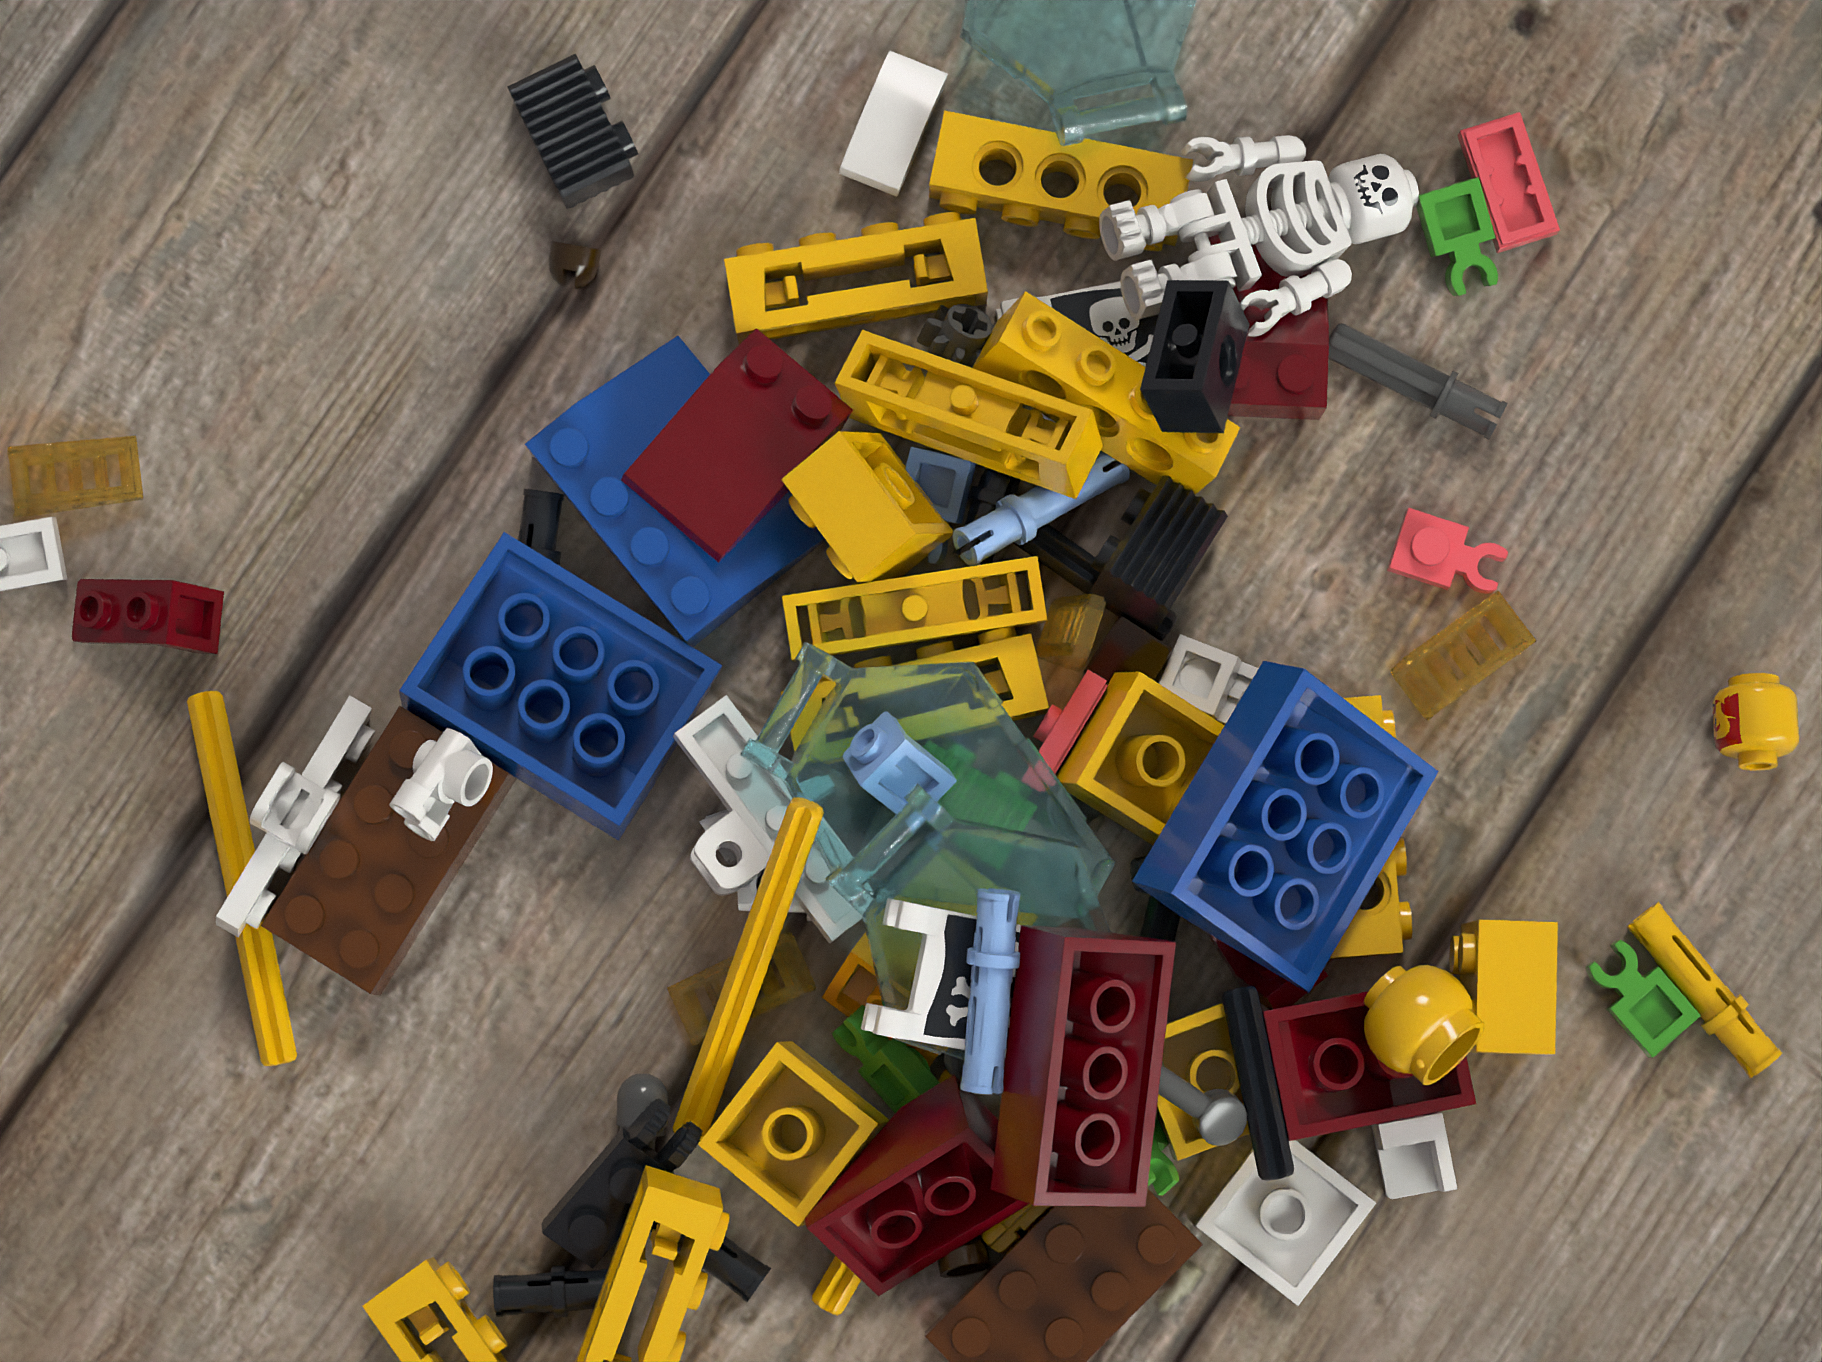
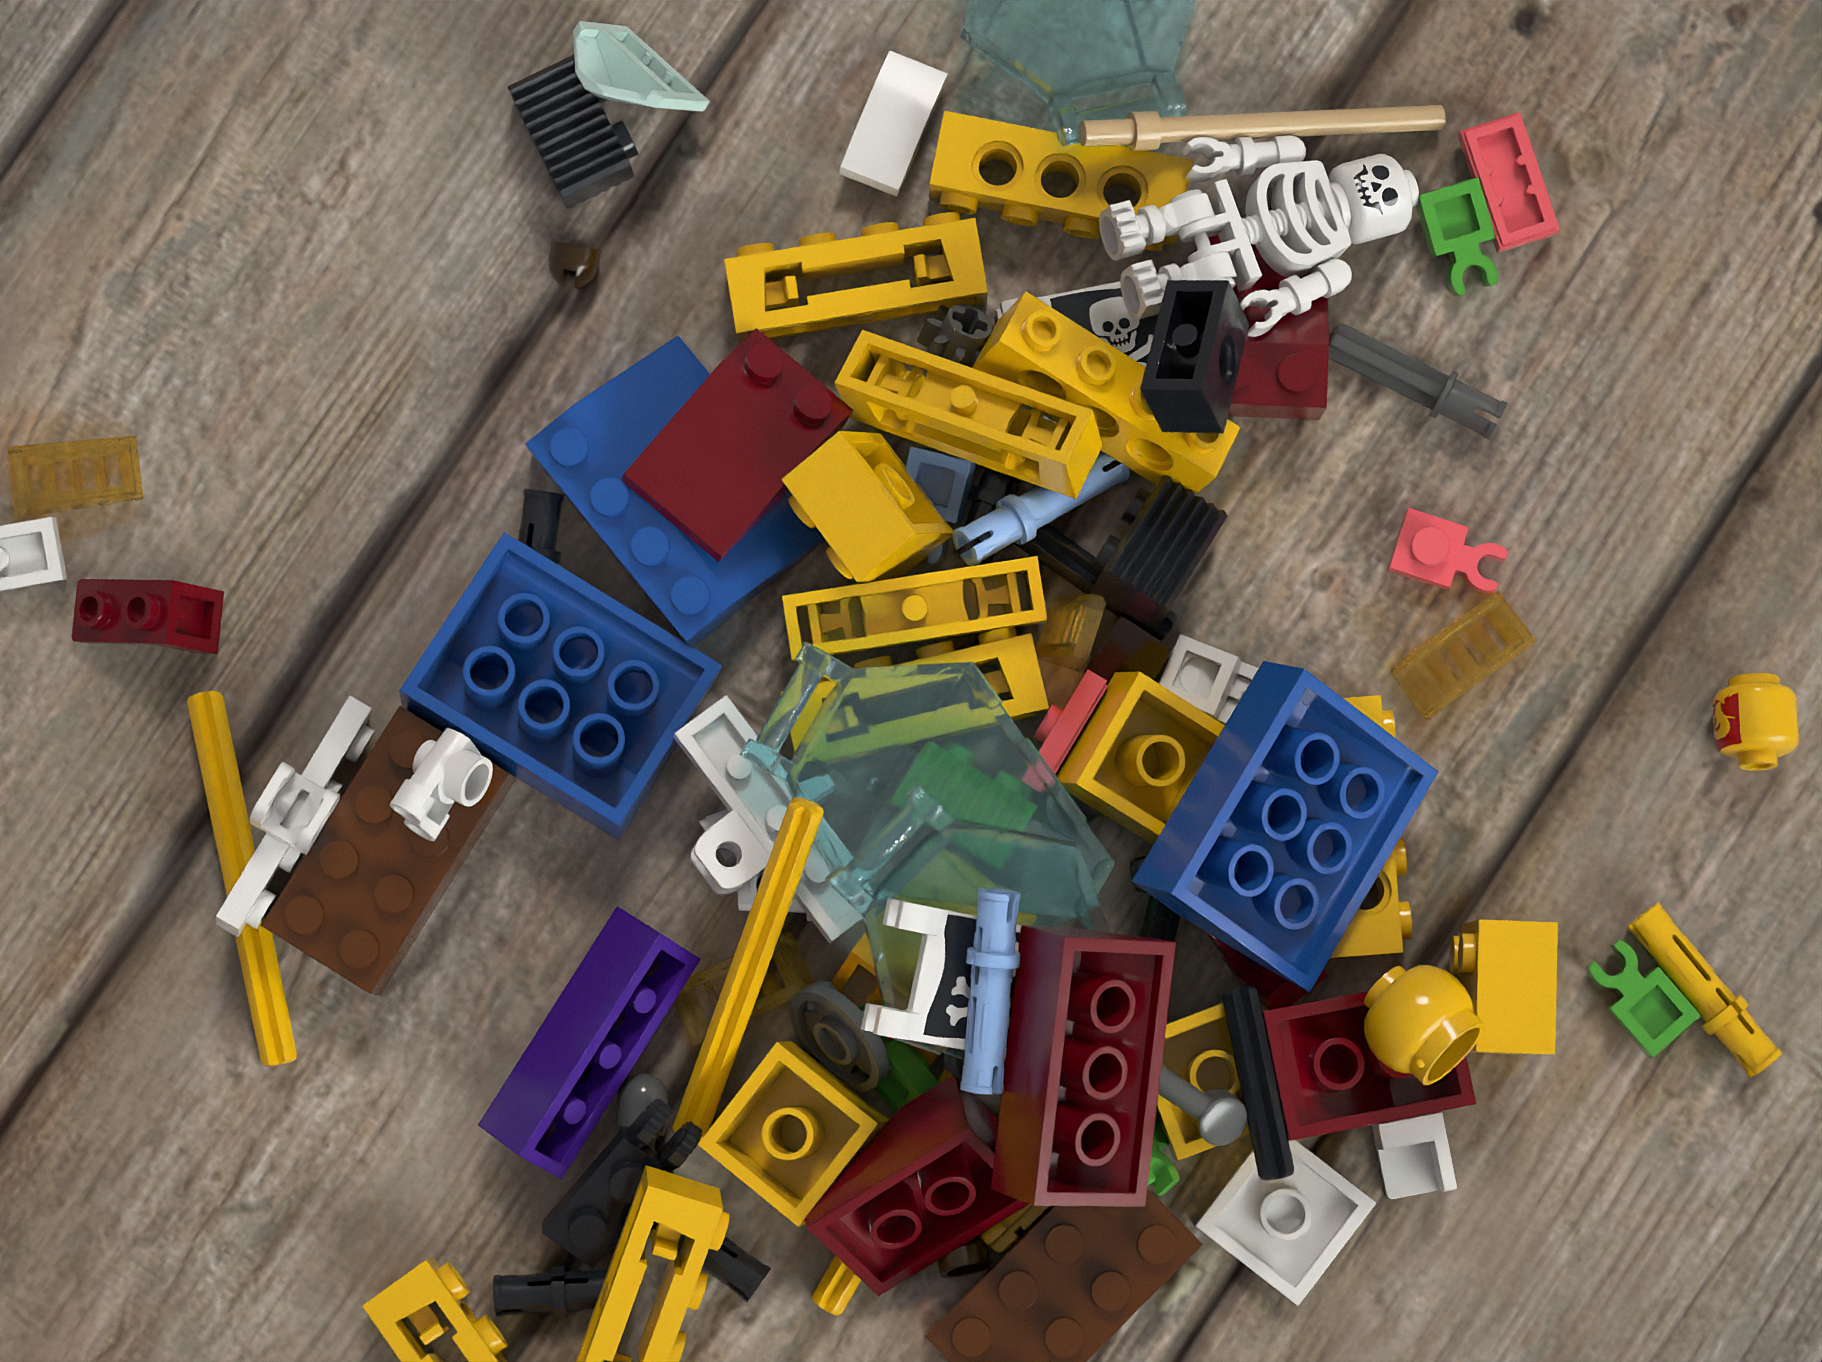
light blue bracket [843,711,957,827] -> none
none -> dark purple brick [478,906,701,1179]
none -> light aqua slope [573,21,710,112]
none -> dark grey wheel [790,981,893,1092]
none -> tan bar [1078,105,1445,151]

